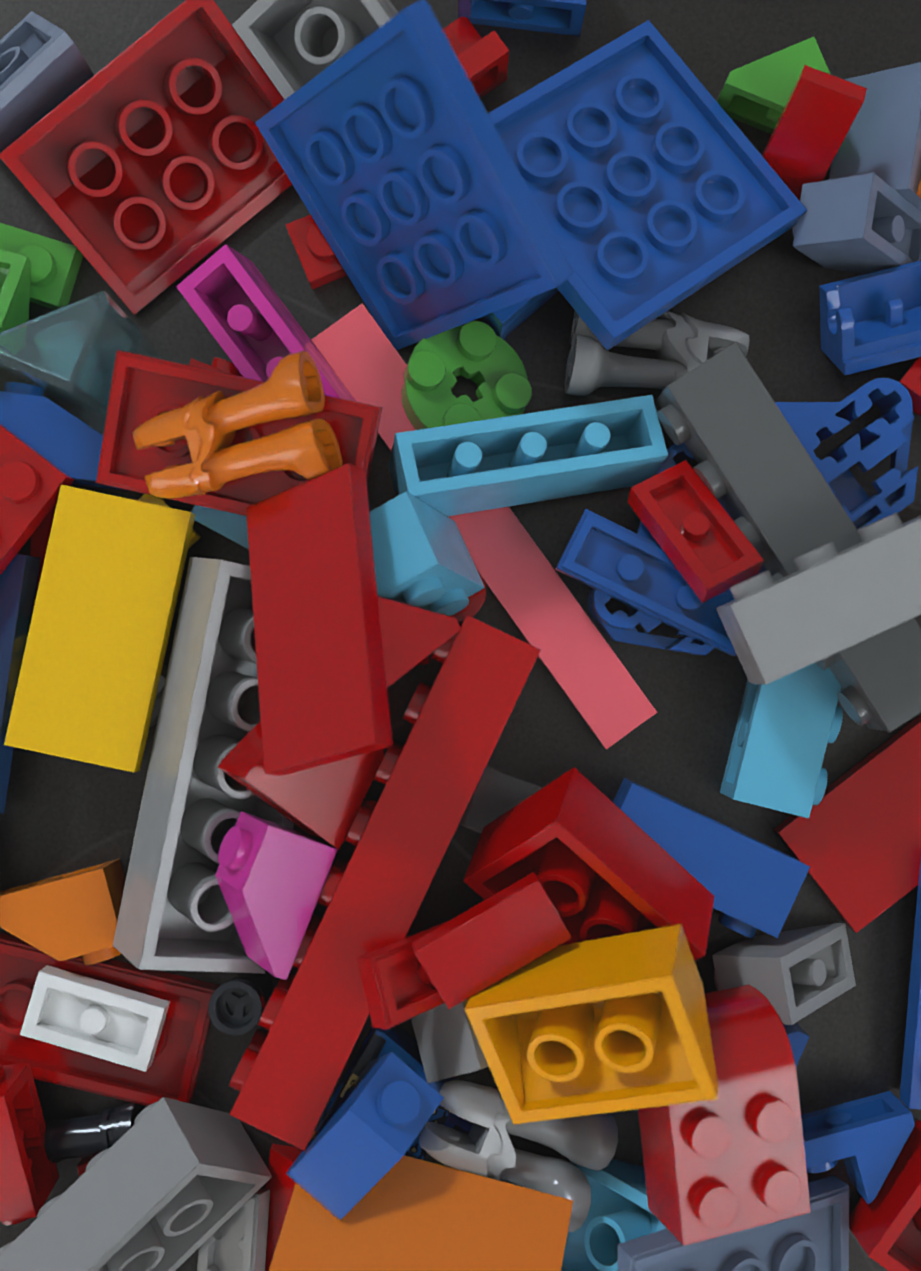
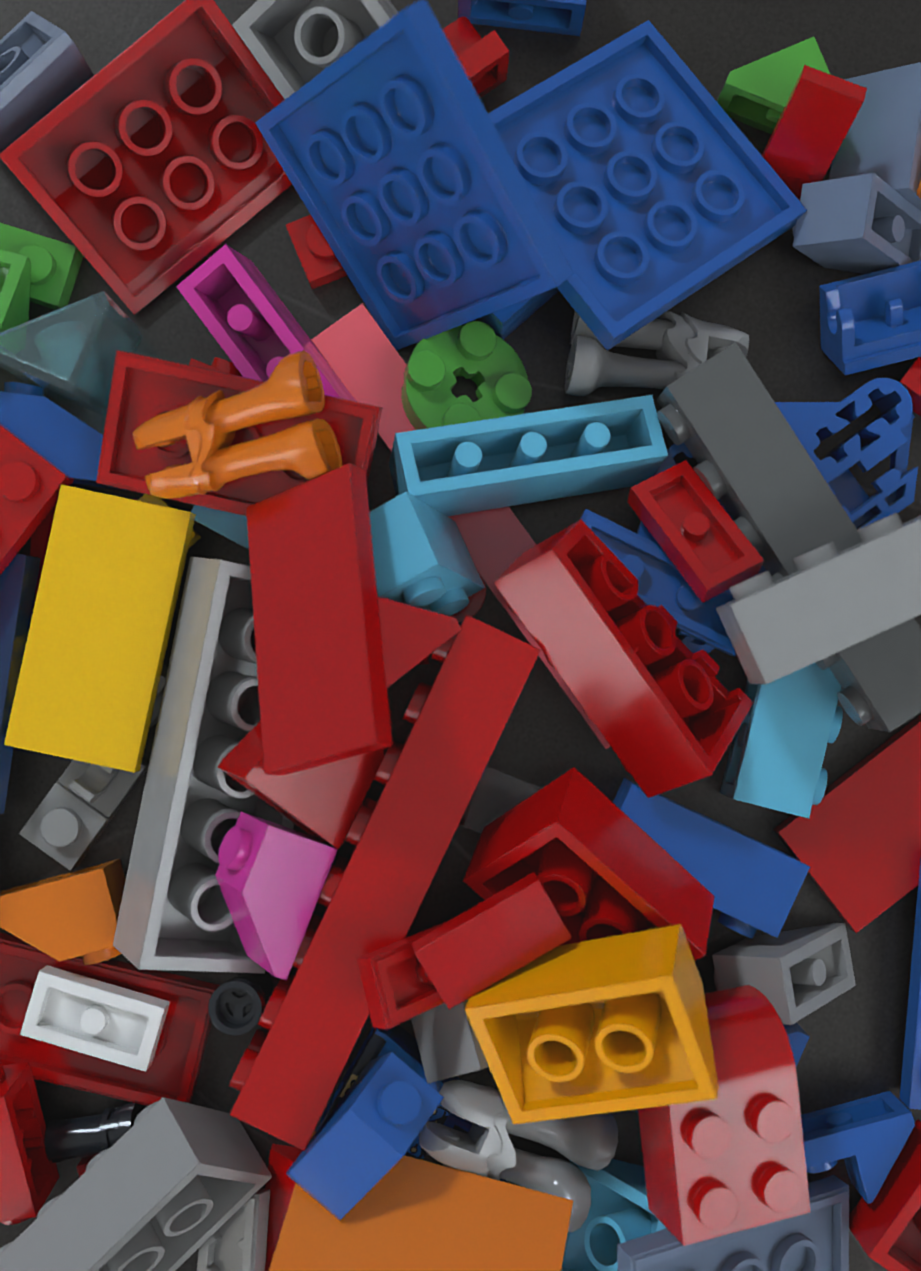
none -> light grey plate [19,760,149,871]
none -> red wedge [493,520,754,798]

